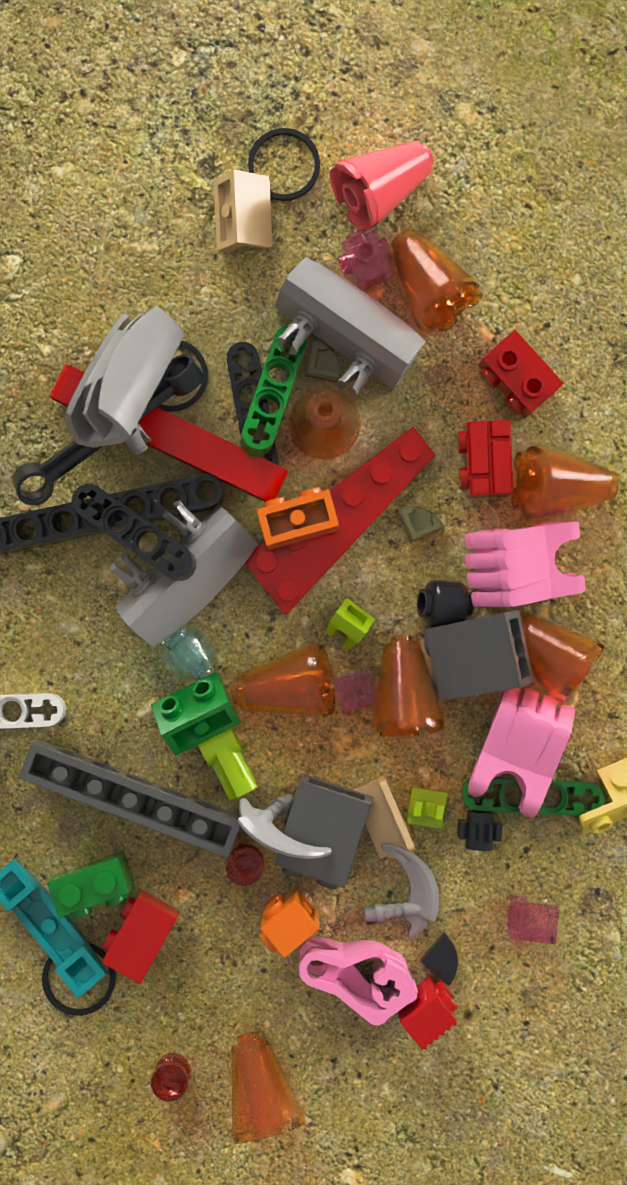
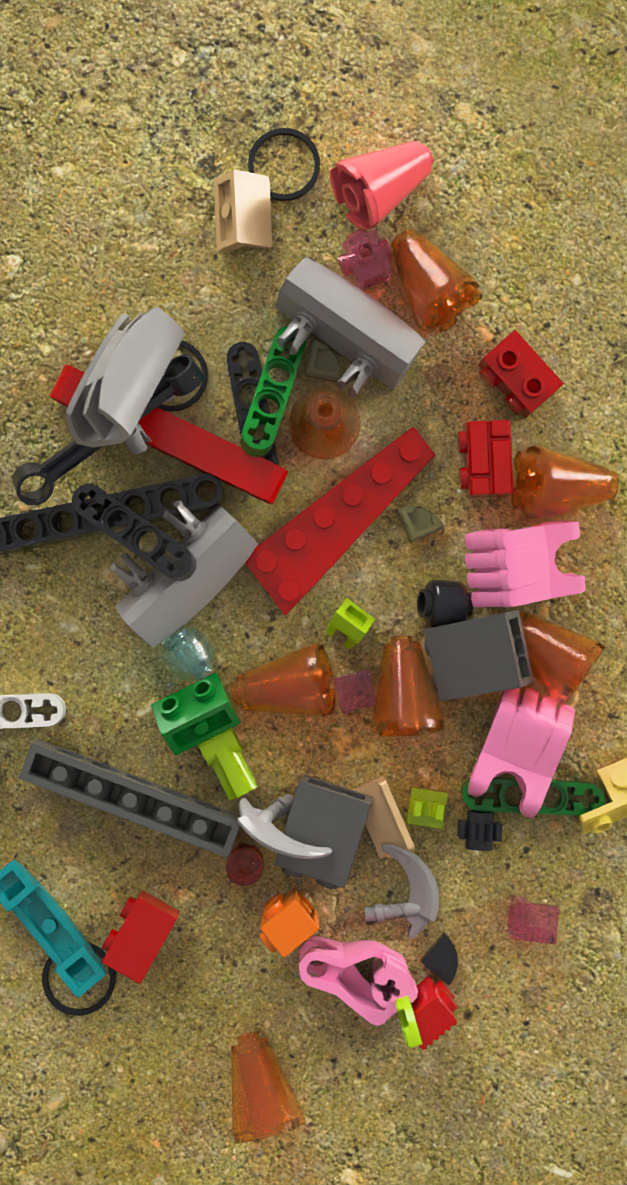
green brick [47,851,135,920] -> none
clear red wheel [151,1053,191,1102] -> none
orange brick [256,487,340,550] -> none
none -> lime tile [395,996,422,1048]

